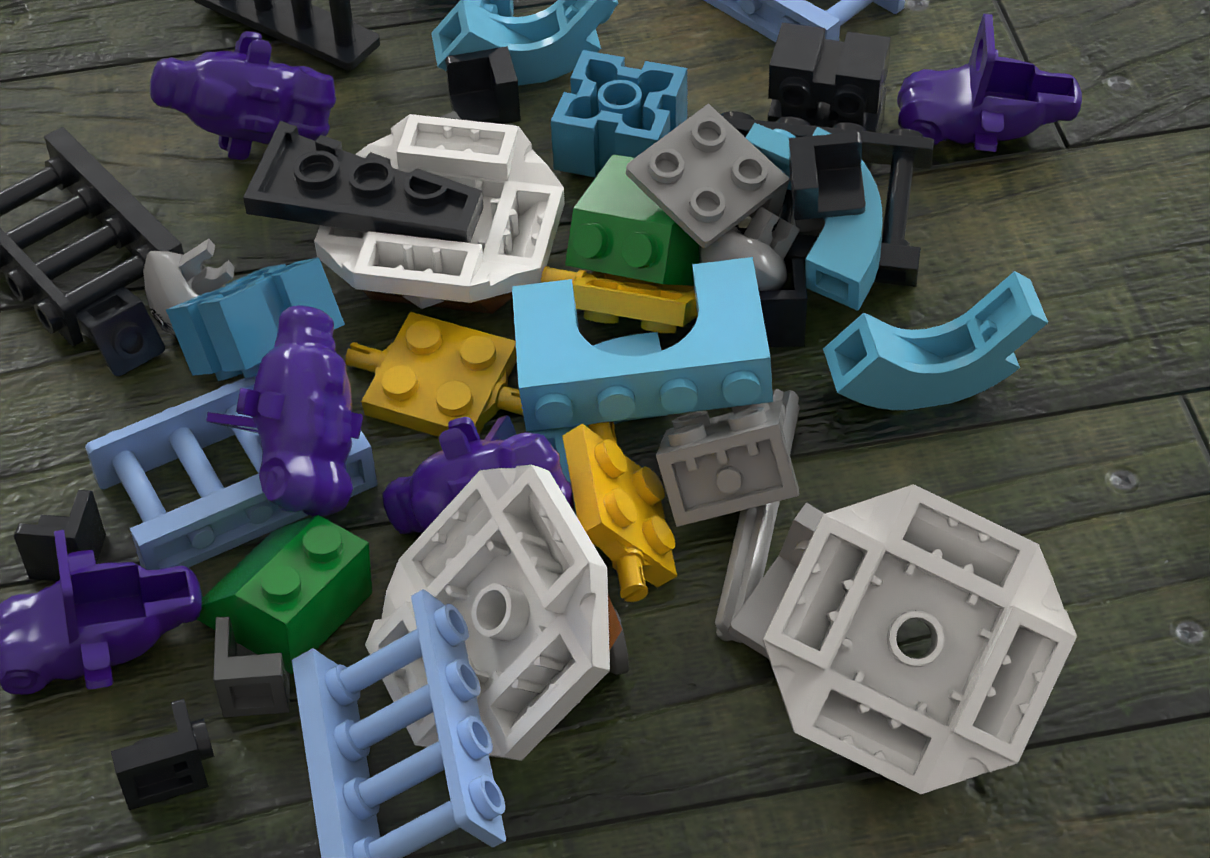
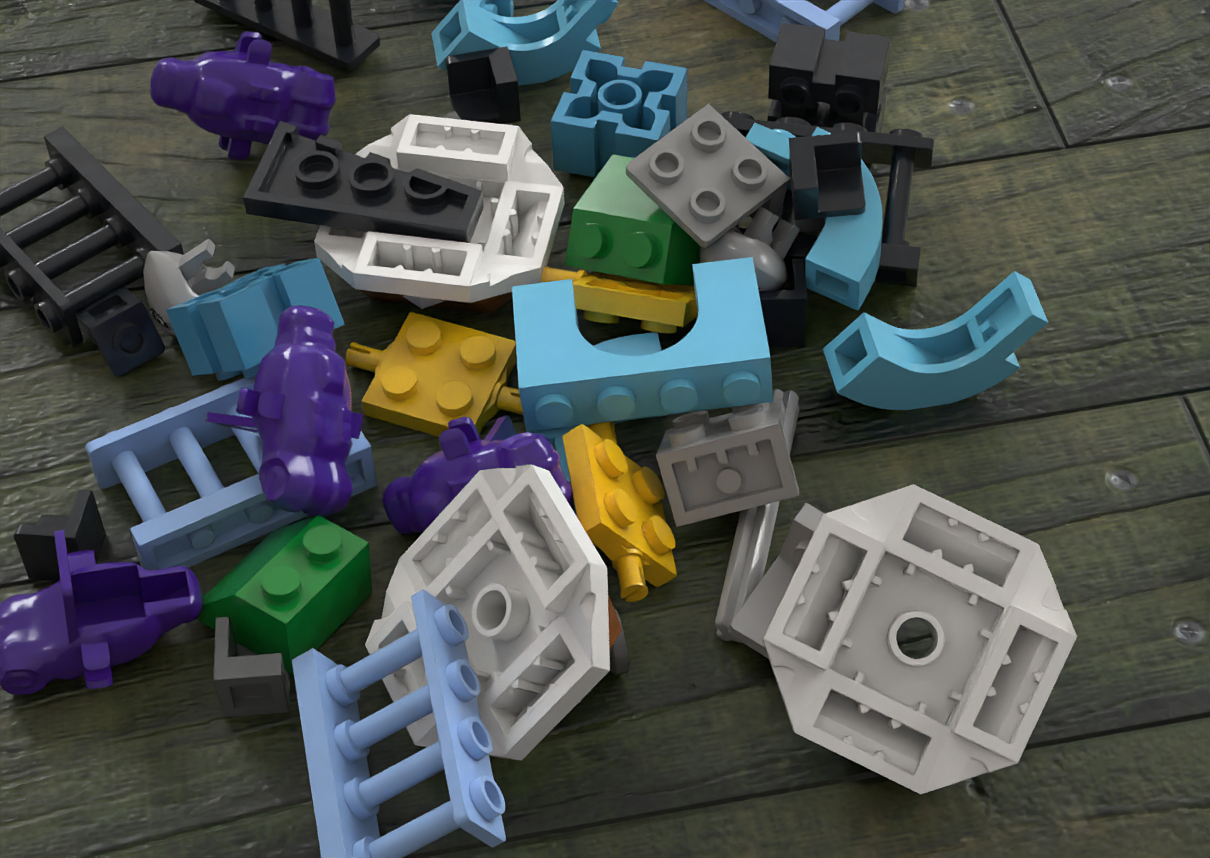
black bracket [111,698,215,811] -> none
dark purple piece [897,14,1082,152] -> none

